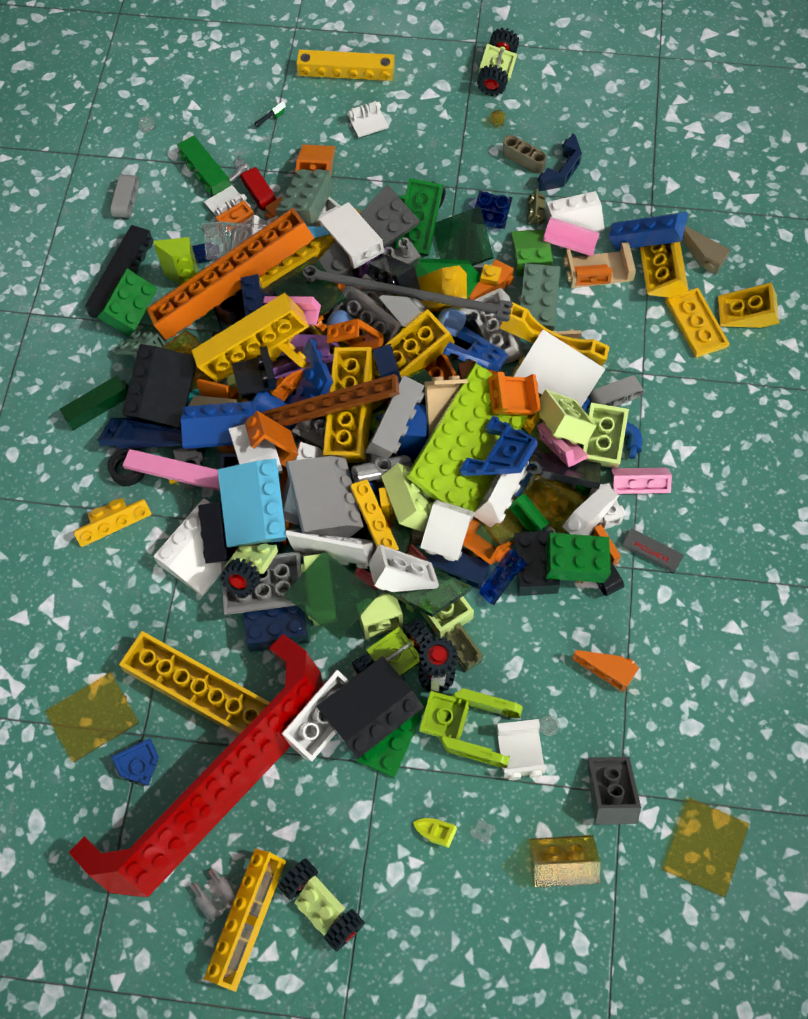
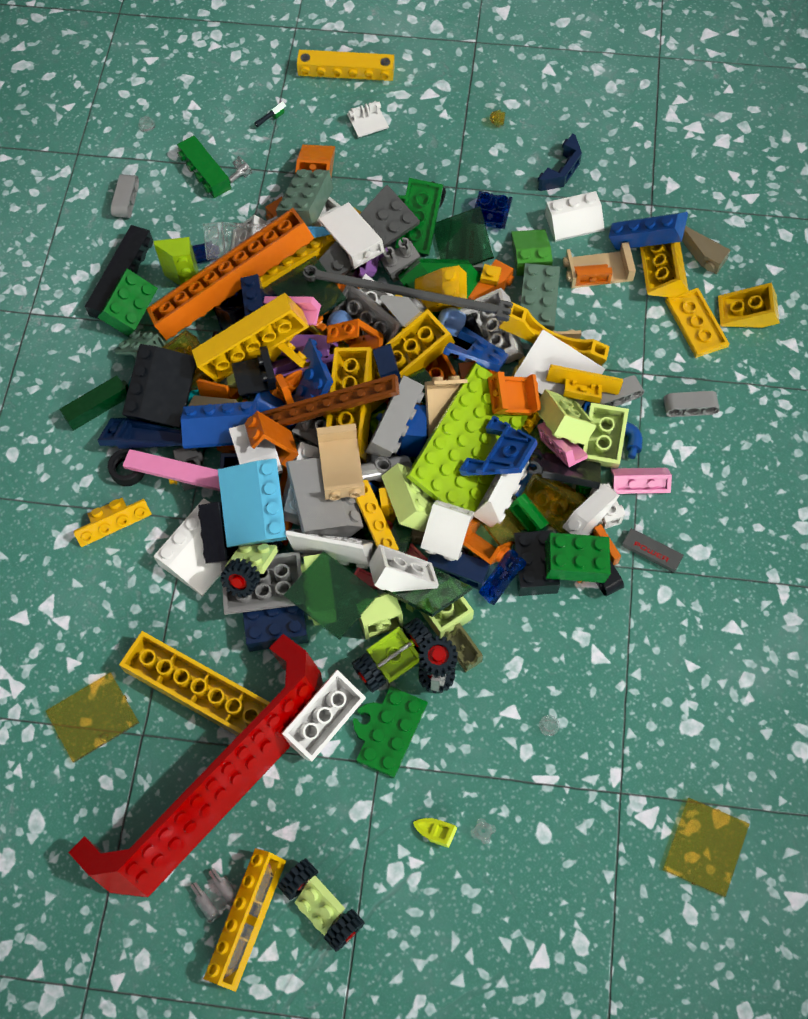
blue plate [111,738,159,786] -> none
white hinge [204,185,251,217] -> none
orange panel [215,201,254,233] -> none
red beam [240,167,277,211] -> none
black slope [316,656,424,759] -> none
black slope [368,254,421,300] -> none
lime plate [419,688,523,768] -> none
plate [477,28,519,96] -> none
white panel [496,719,547,780] -> none
dark tan beam [503,135,546,173] -> none
olive hinge [526,188,545,225] -> none
clear yellow slope [529,835,600,887] -> none
bright pink panel [543,217,600,256] -> none
orange slope [572,650,639,693] -> none
dark grey slope [588,757,641,825] -> none
none -> orange tile [275,374,294,405]
none -> tan panel [317,423,365,501]
none -> yellow bracket [546,364,623,404]
none -> light grey beam [663,391,720,417]

